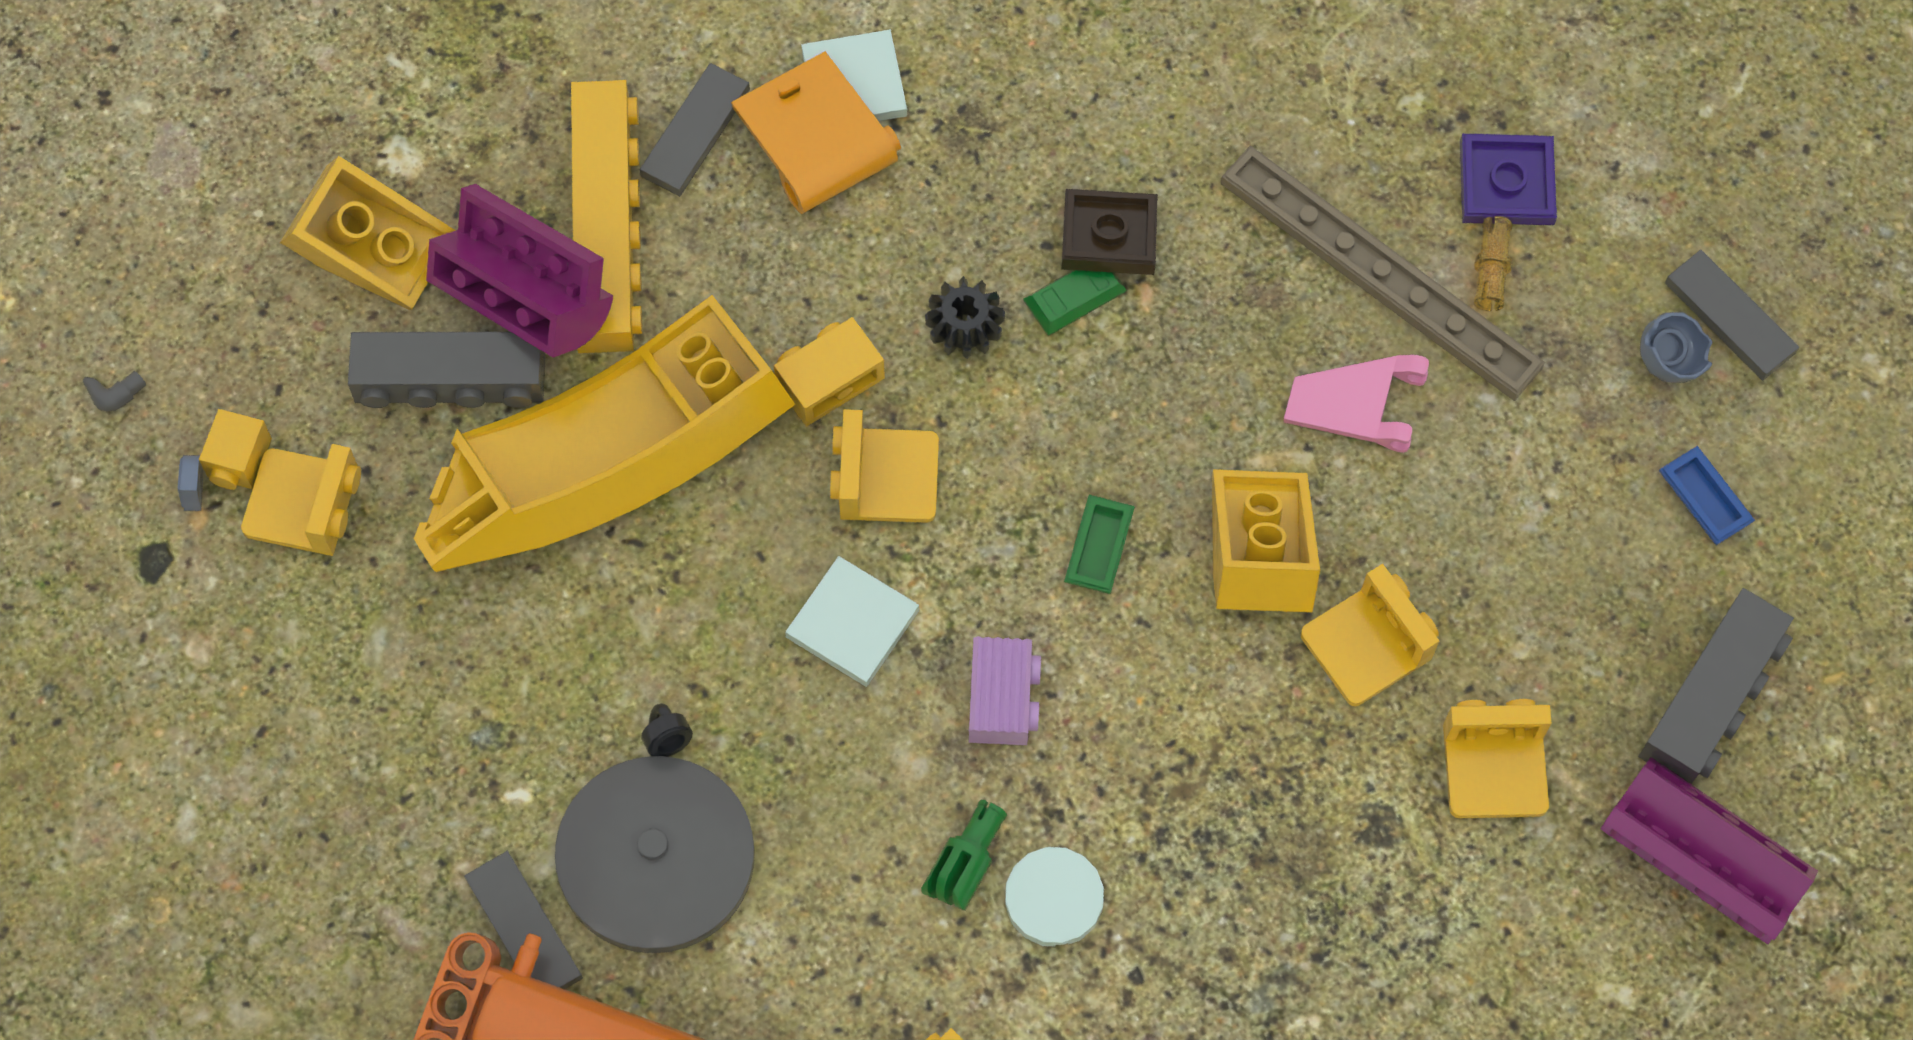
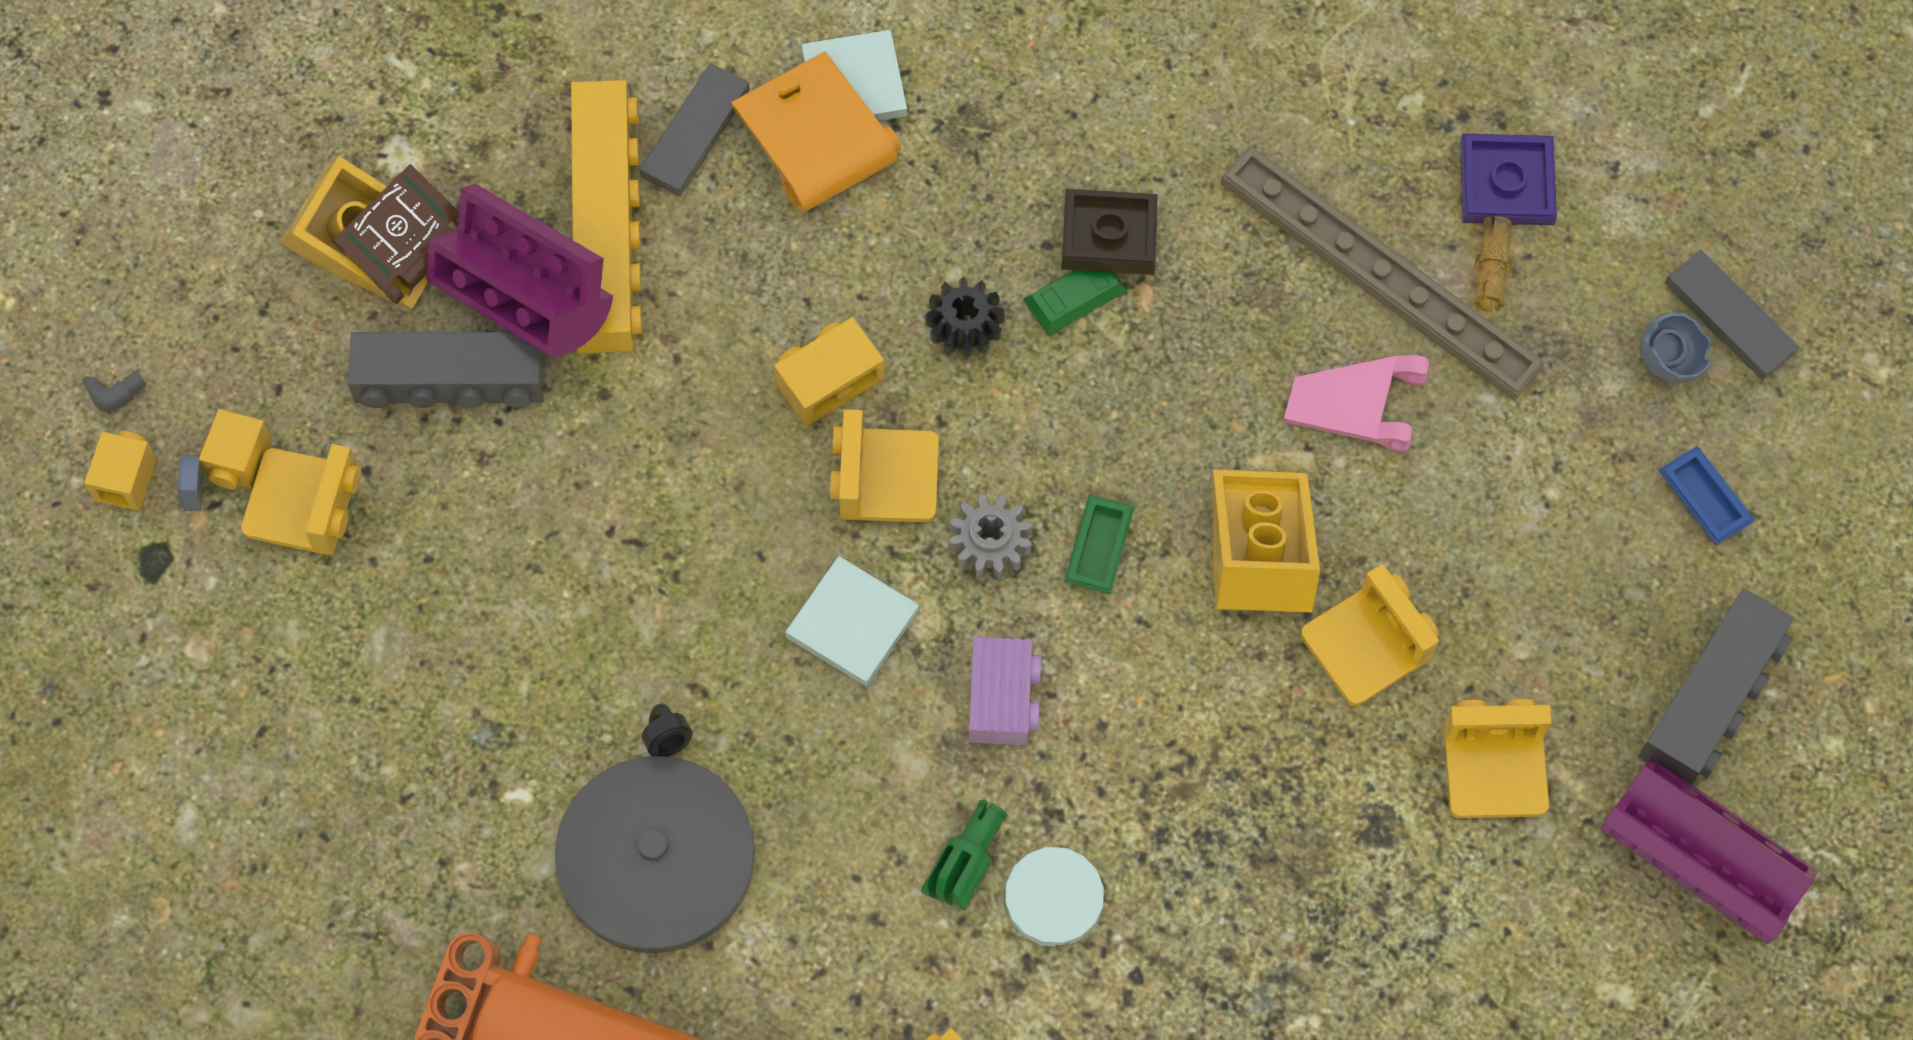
yellow slope [413,295,796,572] -> none
dark grey tile [464,850,583,989] -> none
none -> yellow brick [84,431,158,511]
none -> reddish brown piece [332,164,459,304]
none -> light grey gear [948,494,1032,580]

